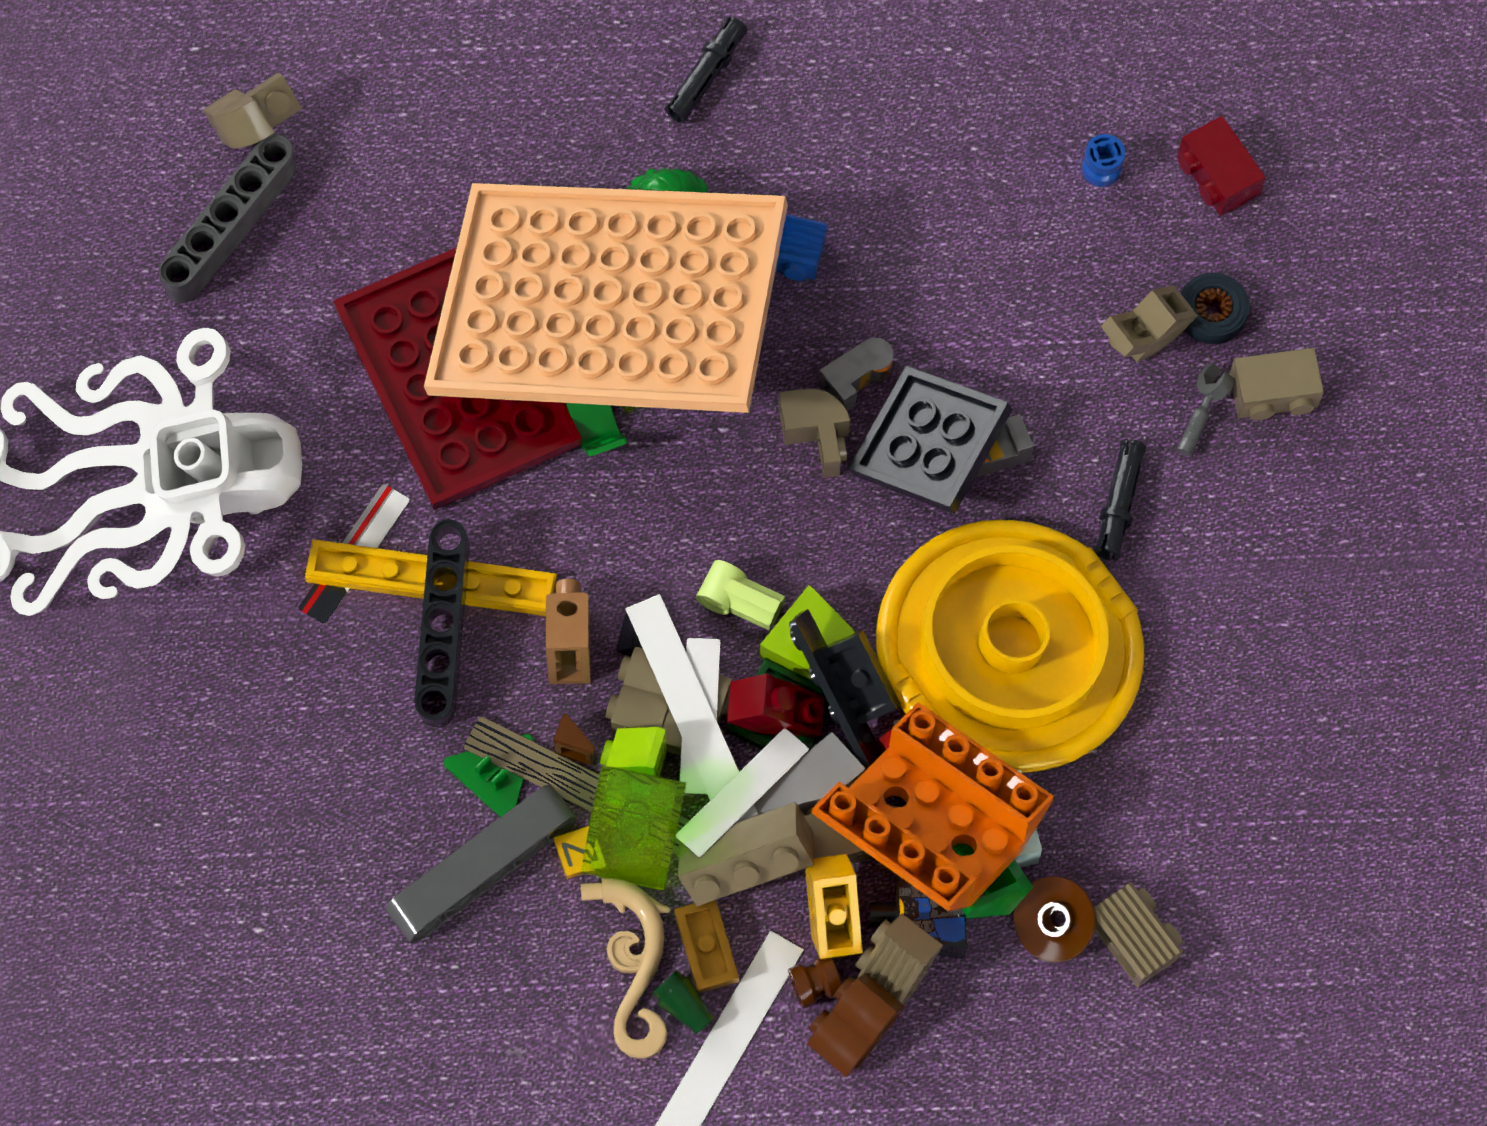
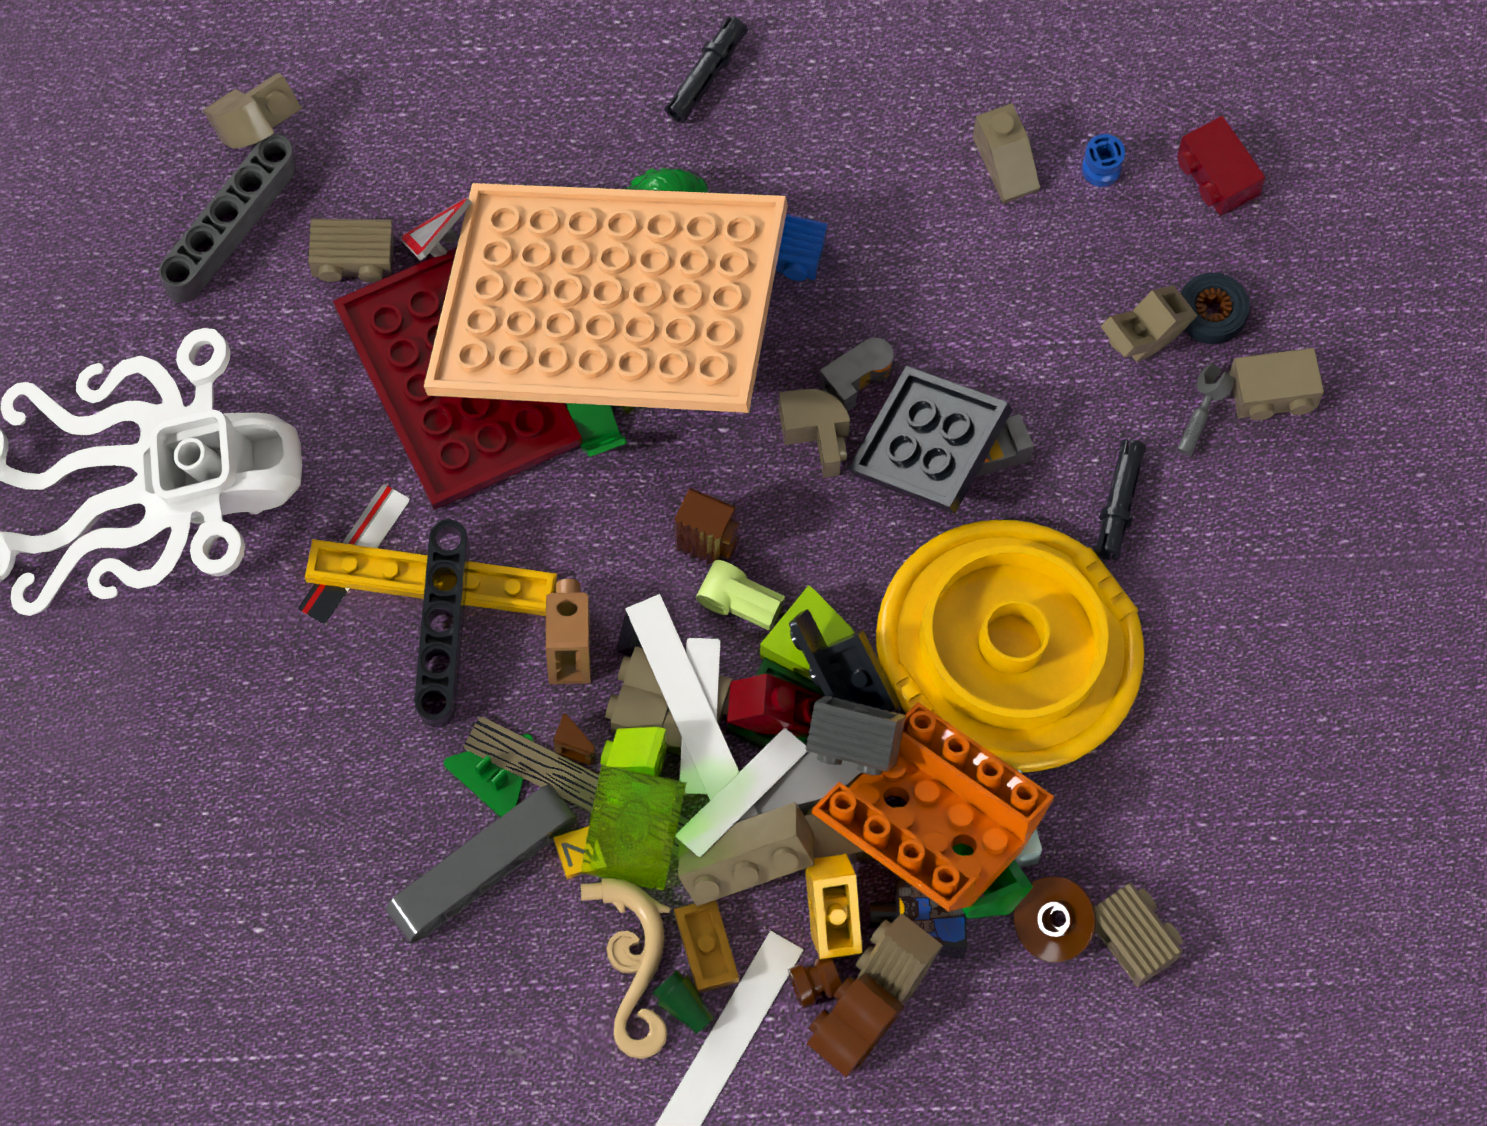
none -> dark tan brick [309,219,394,282]
none -> light grey piece [400,197,472,260]
none -> reddish brown brick [674,488,740,565]
none -> dark grey brick [806,696,906,775]
none -> dark tan slope [972,103,1040,204]

